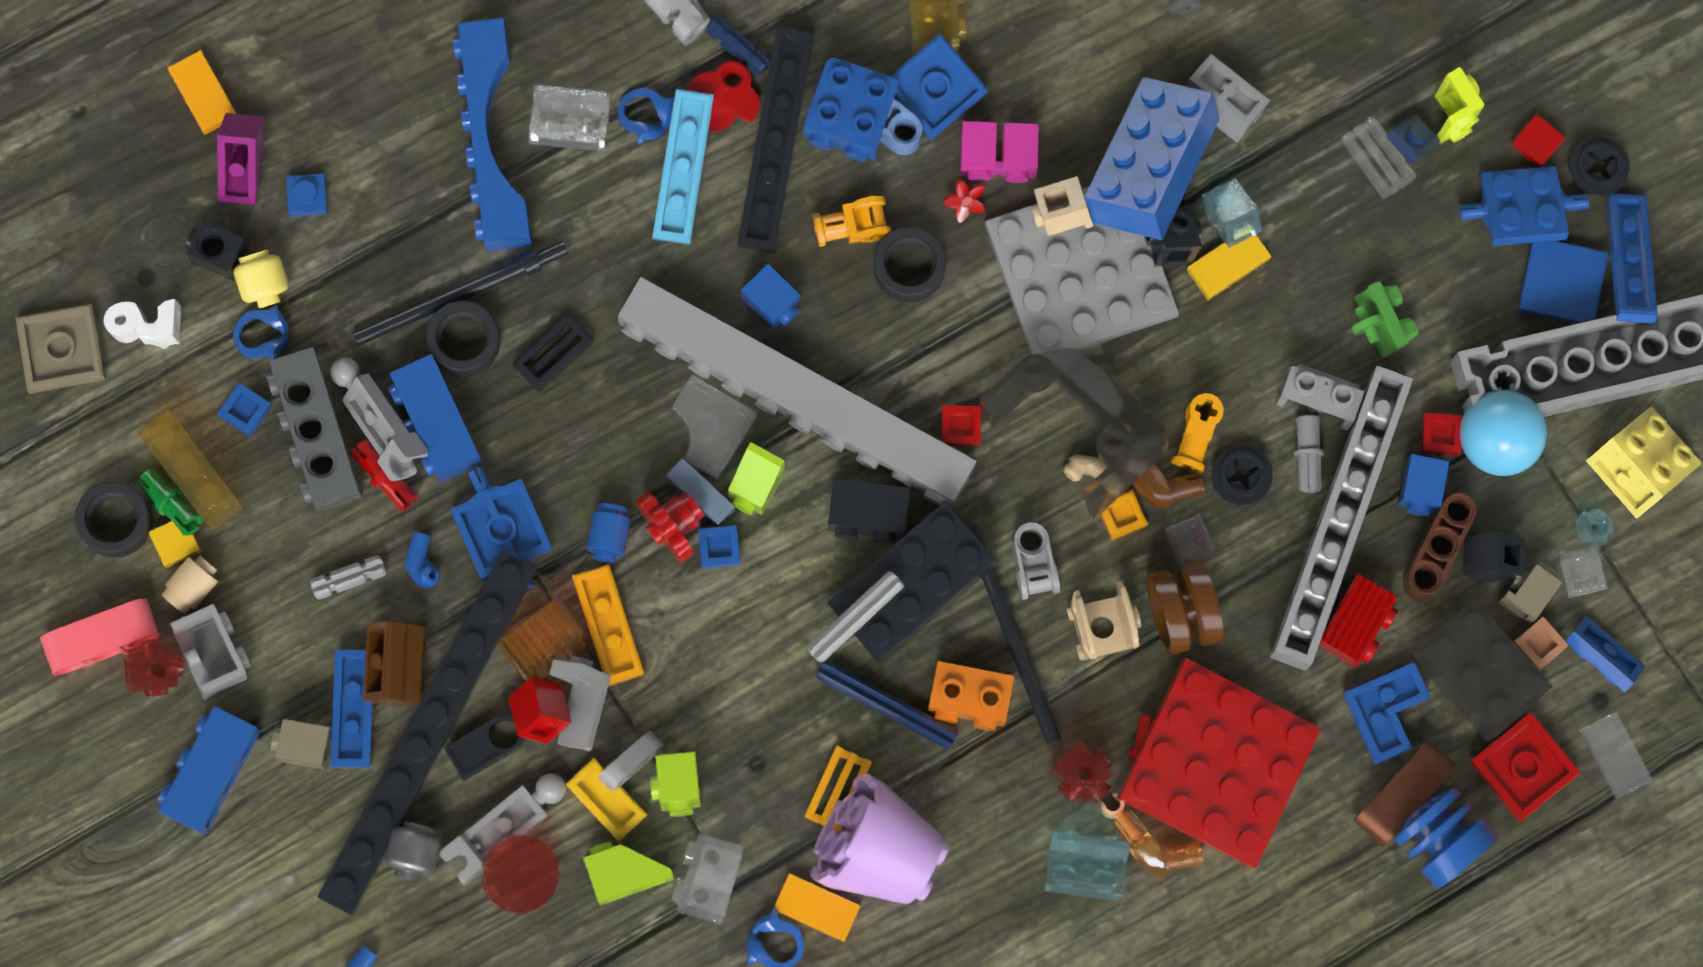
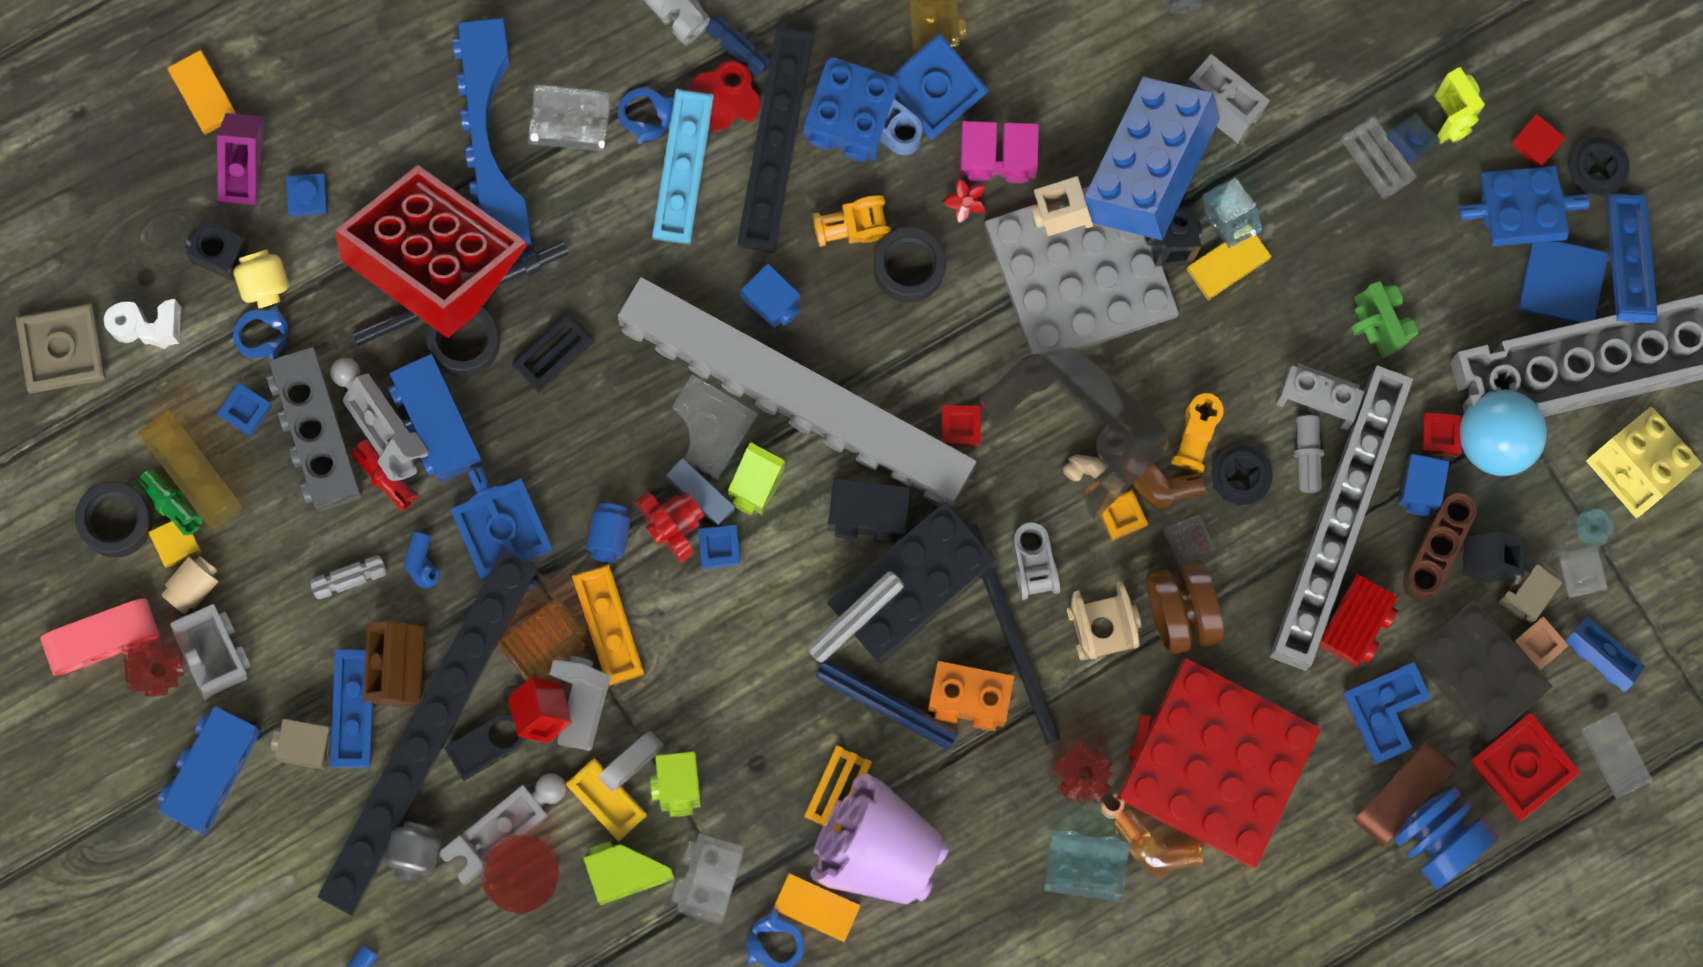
none -> red slope [335,165,527,338]

